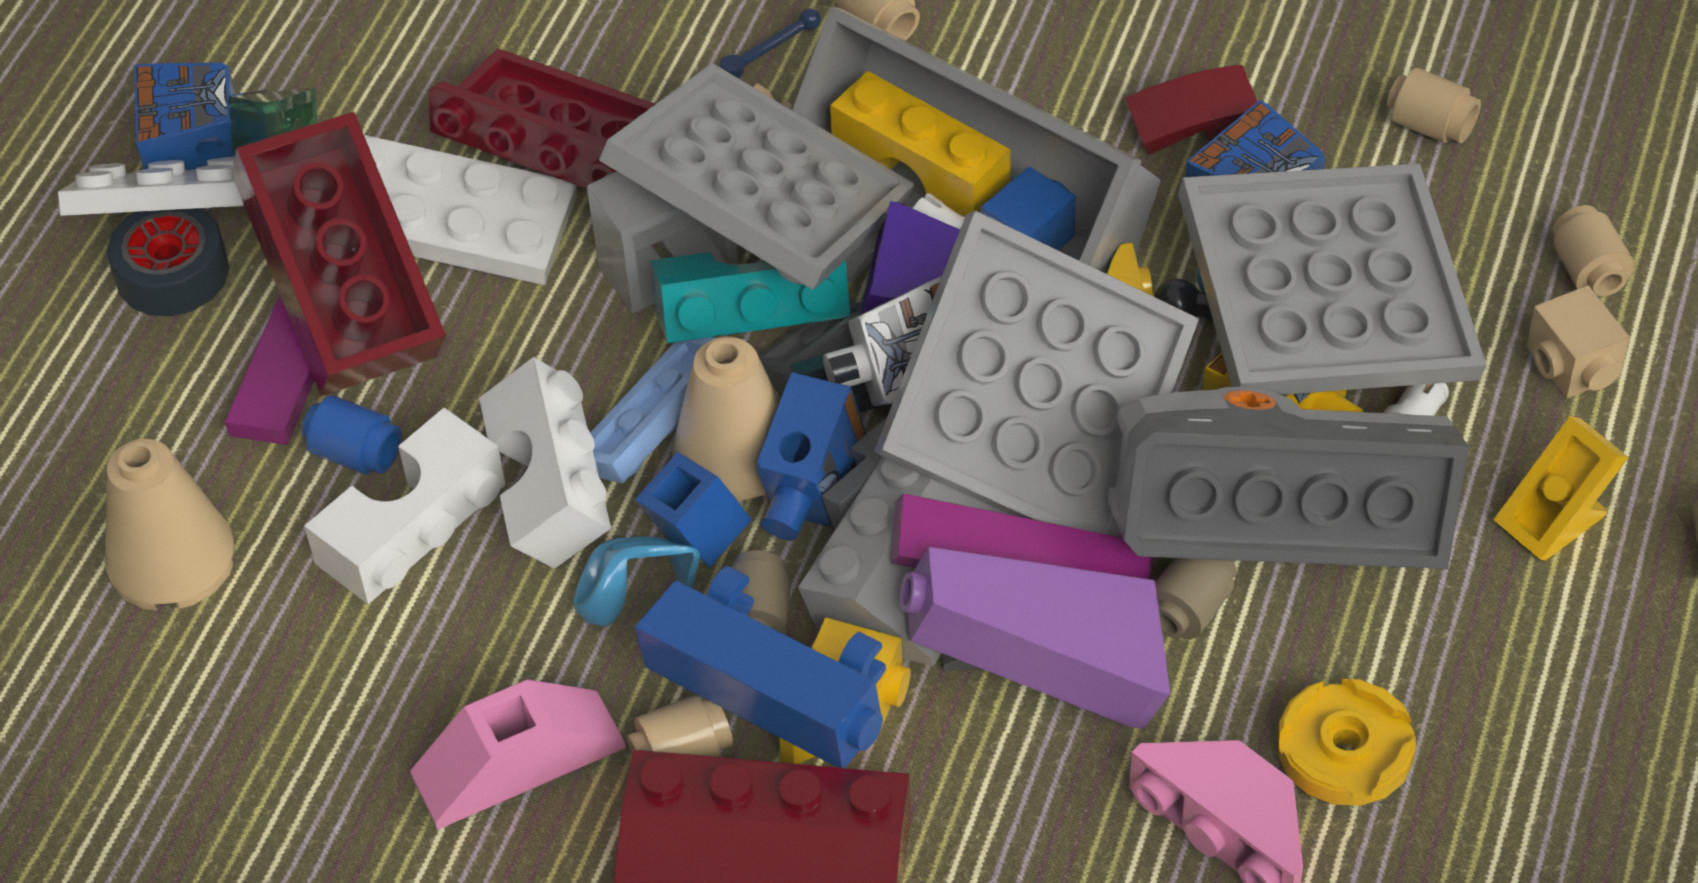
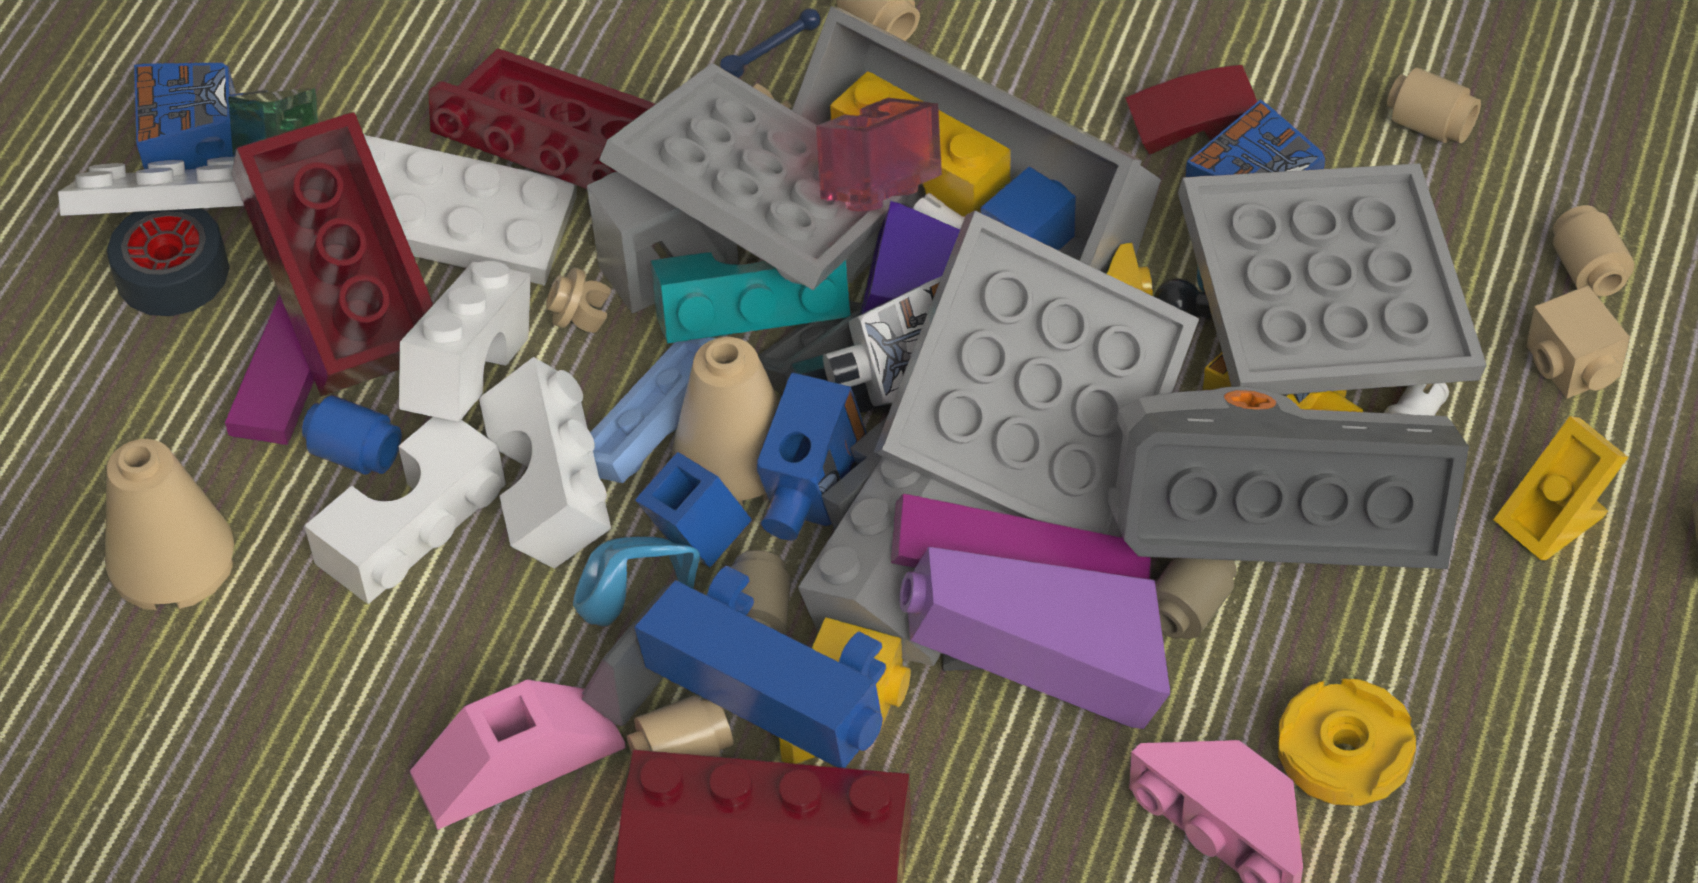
none -> white arch [399,261,531,422]
none -> tan plate [546,267,611,333]
none -> dark grey slope [582,583,671,726]
none -> clear pink brick [816,98,942,211]

